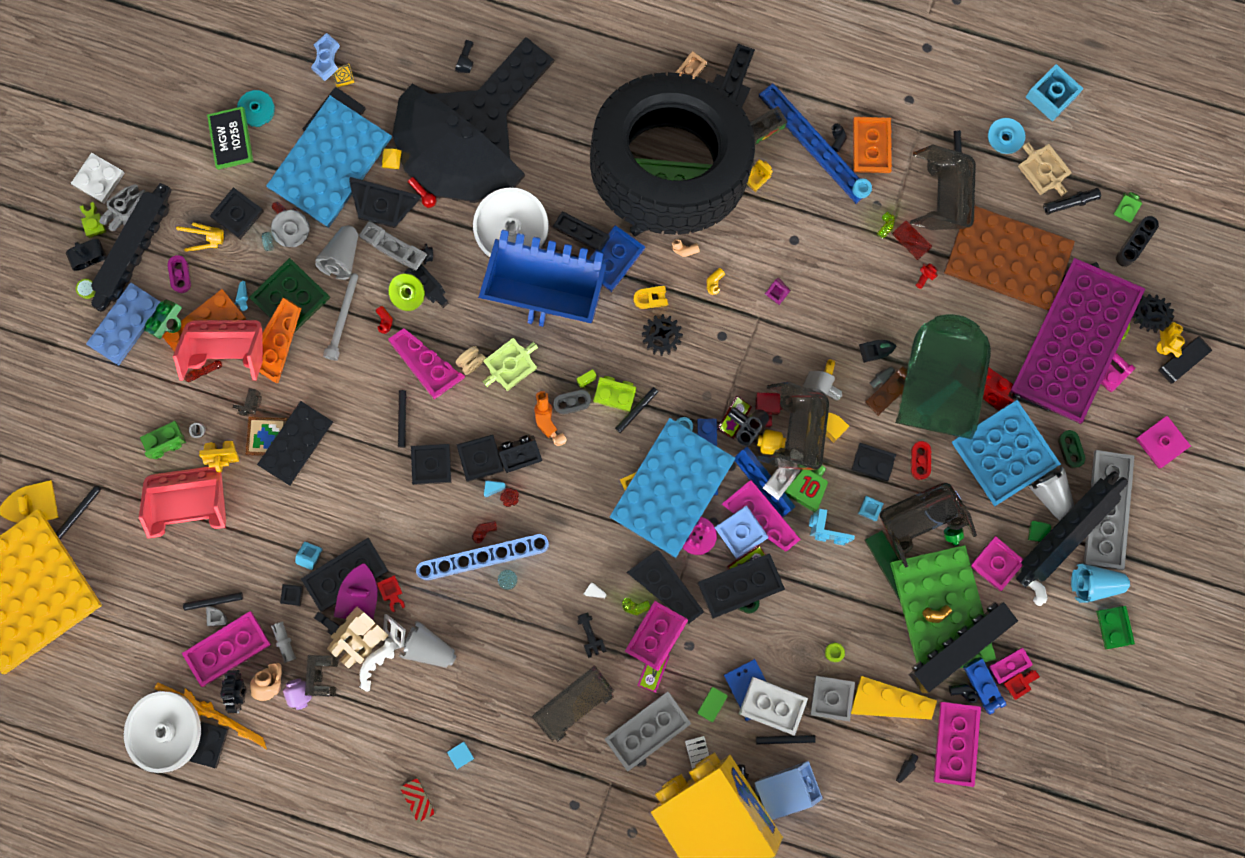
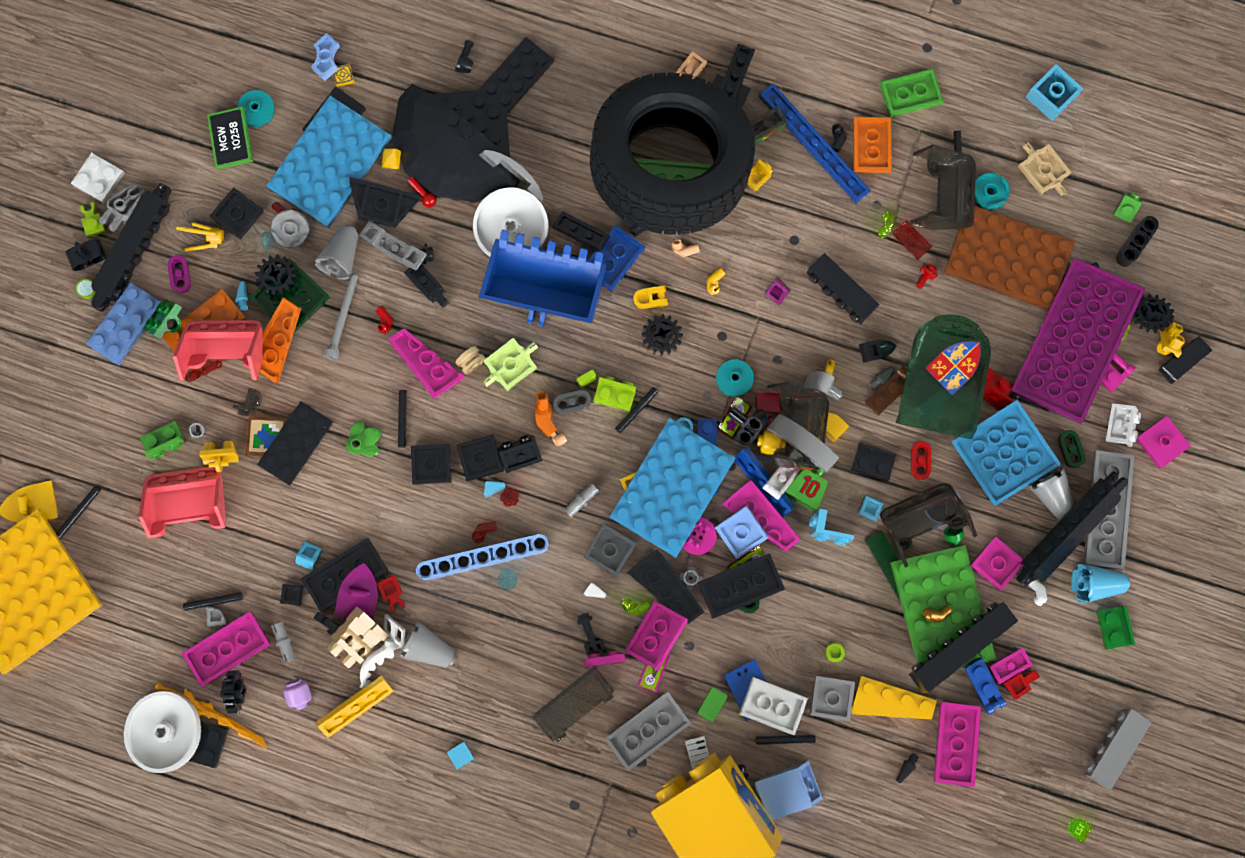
light nougat head [250,663,282,701] -> none
clear smoke panel [305,655,339,697] -> none
lime dish [389,273,425,311] -> none
tile [400,778,436,823] -> none
medium azure tile [852,178,872,198] -> none
black arm [949,684,978,703] -> none
medium azure dish [988,118,1025,154] -> none
green tile [1028,521,1052,542] -> none
black pin [1043,188,1101,215] -> none
none -> black gear [255,254,298,297]
none -> yellow plate [316,675,394,738]
none -> bright green plate [346,421,381,457]
none -> light grey slope [479,150,544,202]
none -> light grey pin [563,483,600,518]
none -> dark grey plate [583,523,637,577]
none -> dark pink plate [583,650,625,668]
none -> light grey plate [679,567,702,590]
none -> teal plate [716,359,754,397]
none -> light grey slope [767,414,839,473]
none -> black brick [807,253,880,324]
none -> bright green tile [879,68,943,117]
none -> shield [925,341,981,395]
none -> teal plate [971,172,1010,210]
none -> clear neon green tile [1068,819,1093,843]
none -> light grey brick [1085,709,1152,790]
none -> white bracket [1106,403,1141,447]

